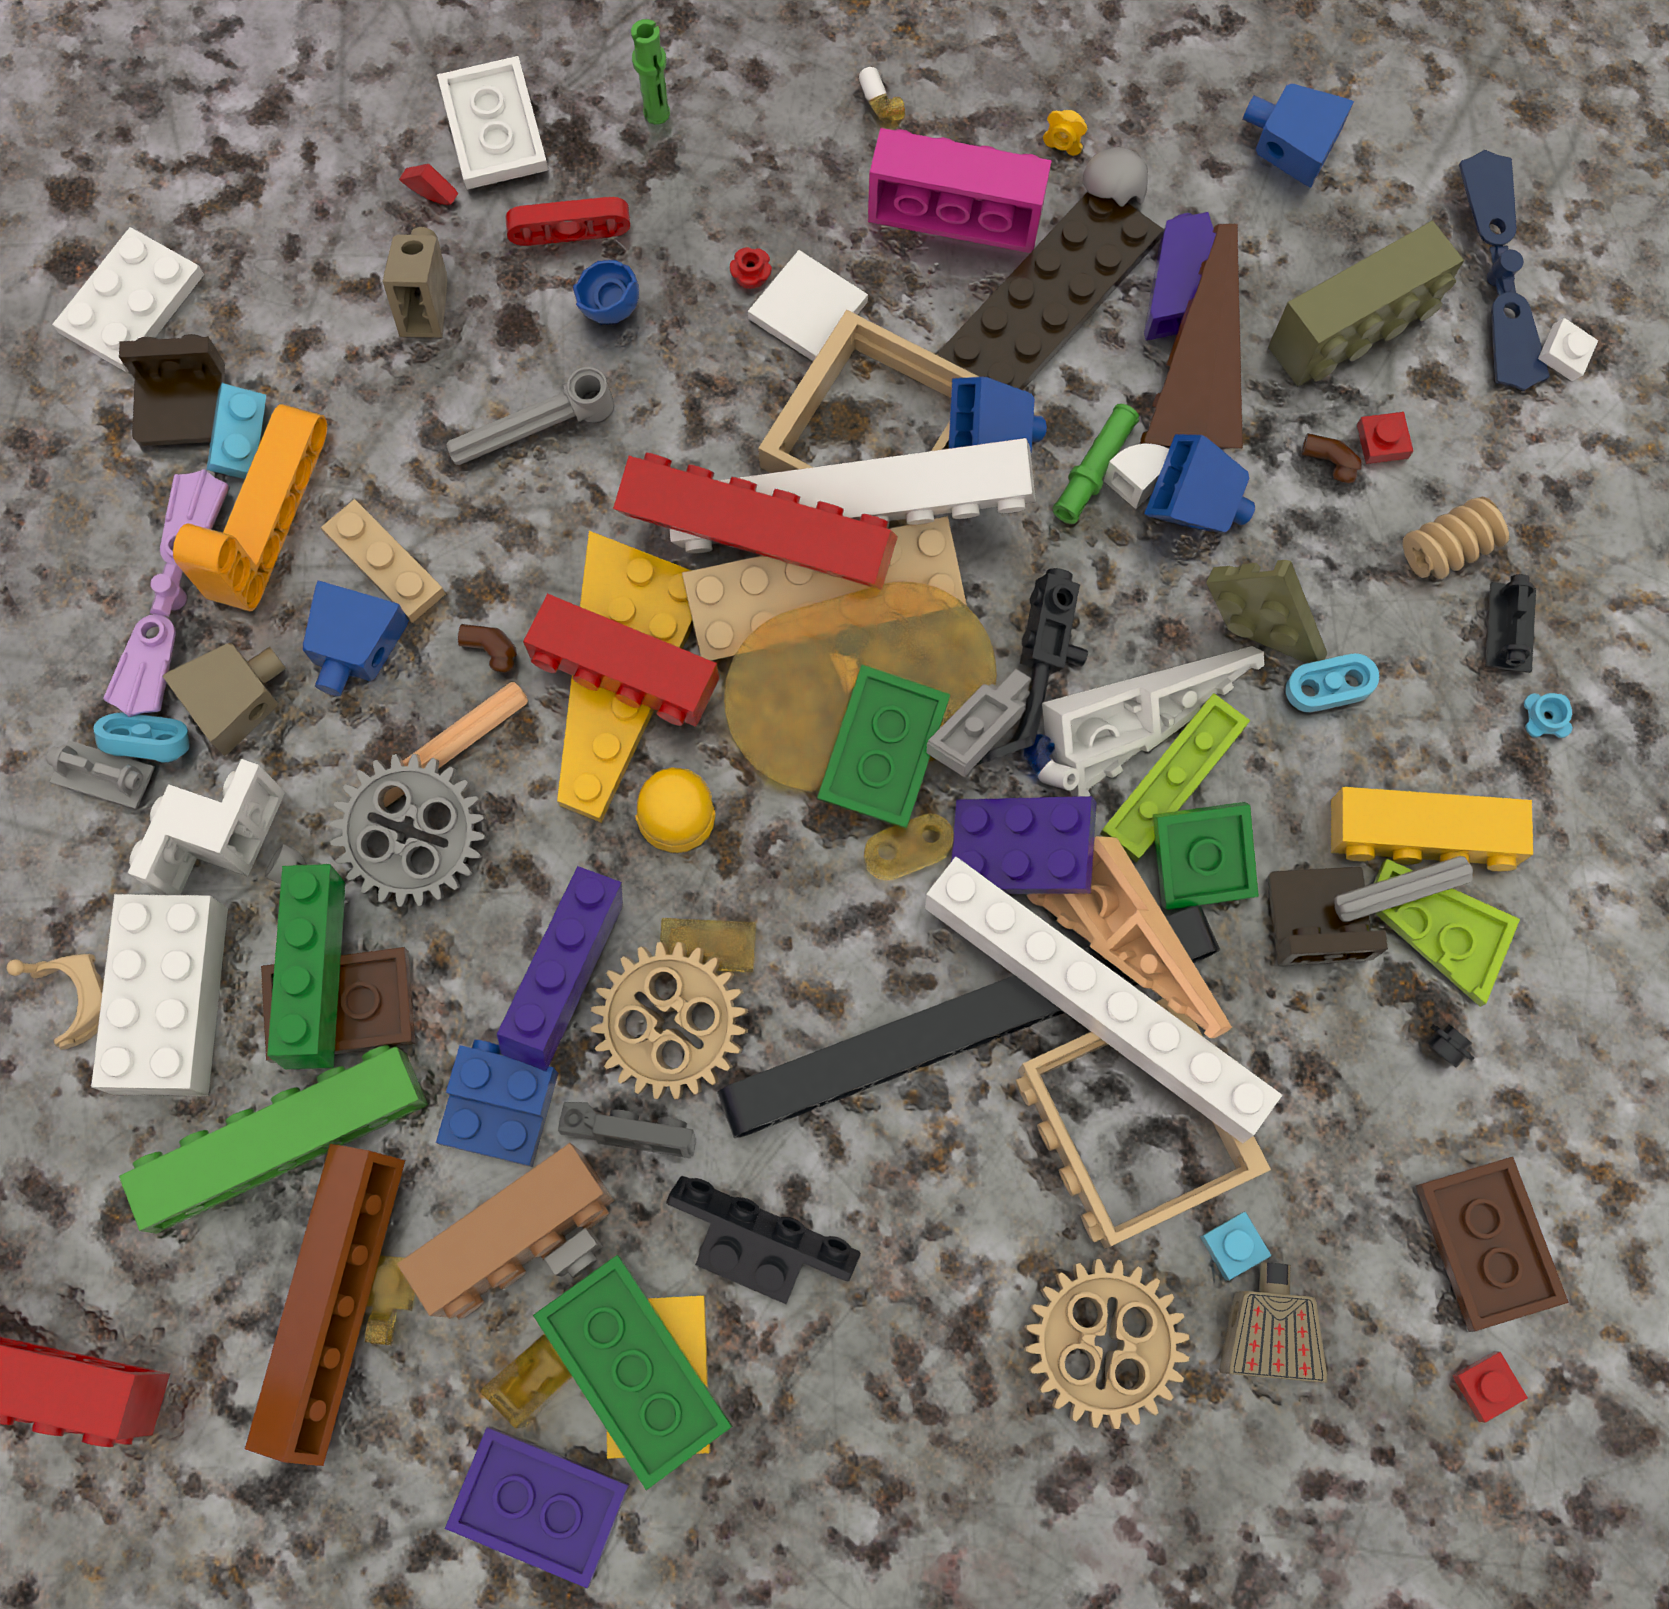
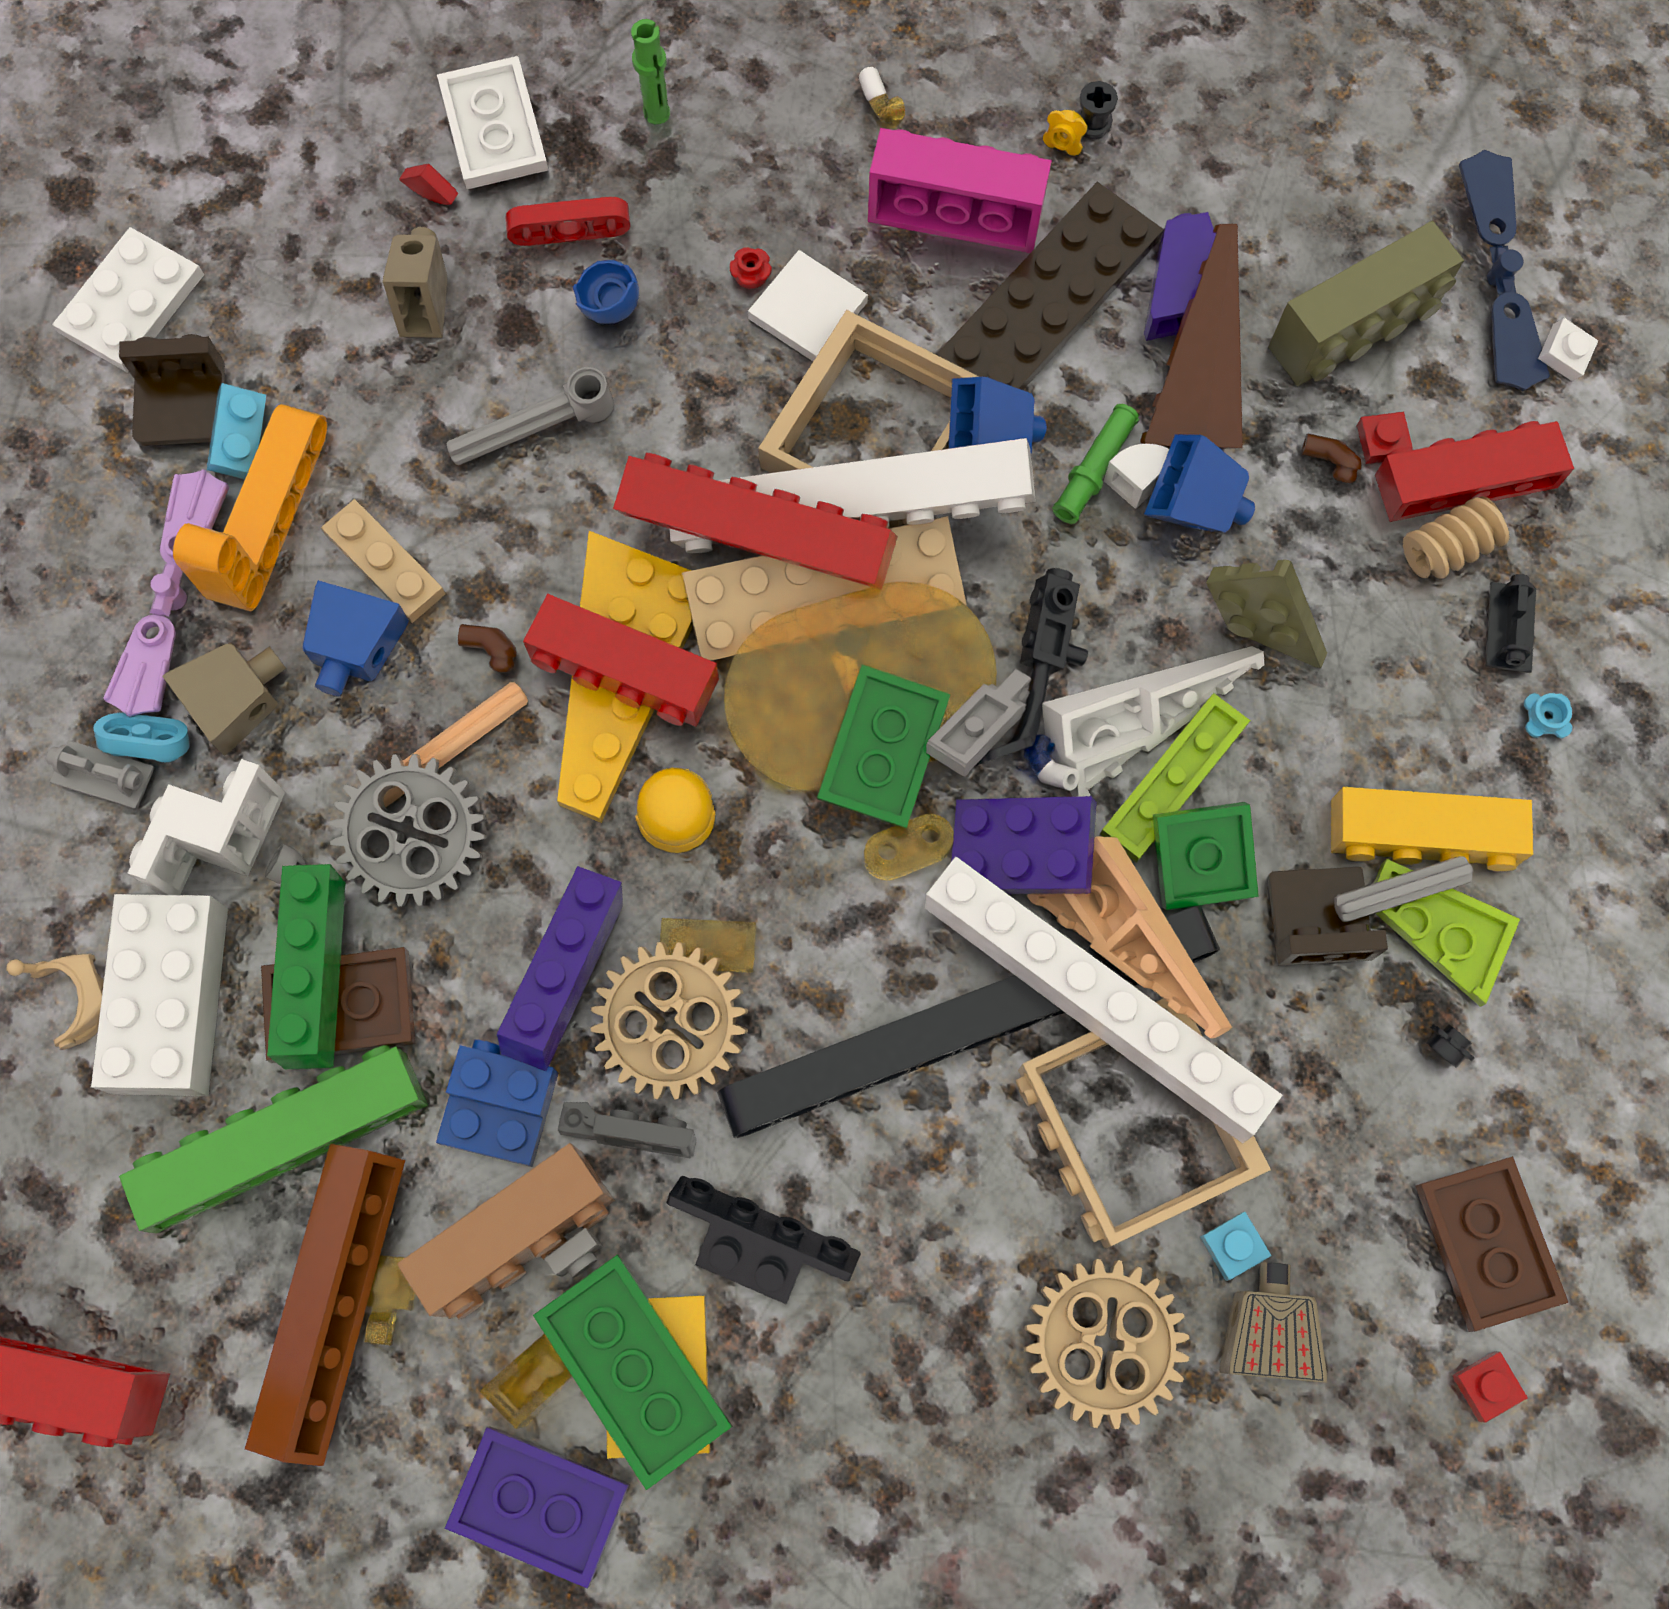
light grey hair [1083,146,1148,206] -> none
blue torso [1242,83,1354,188] -> none
medium azure plate [1285,653,1379,712] -> none
none -> black bush [1077,81,1118,139]
none -> red brick [1375,421,1574,522]

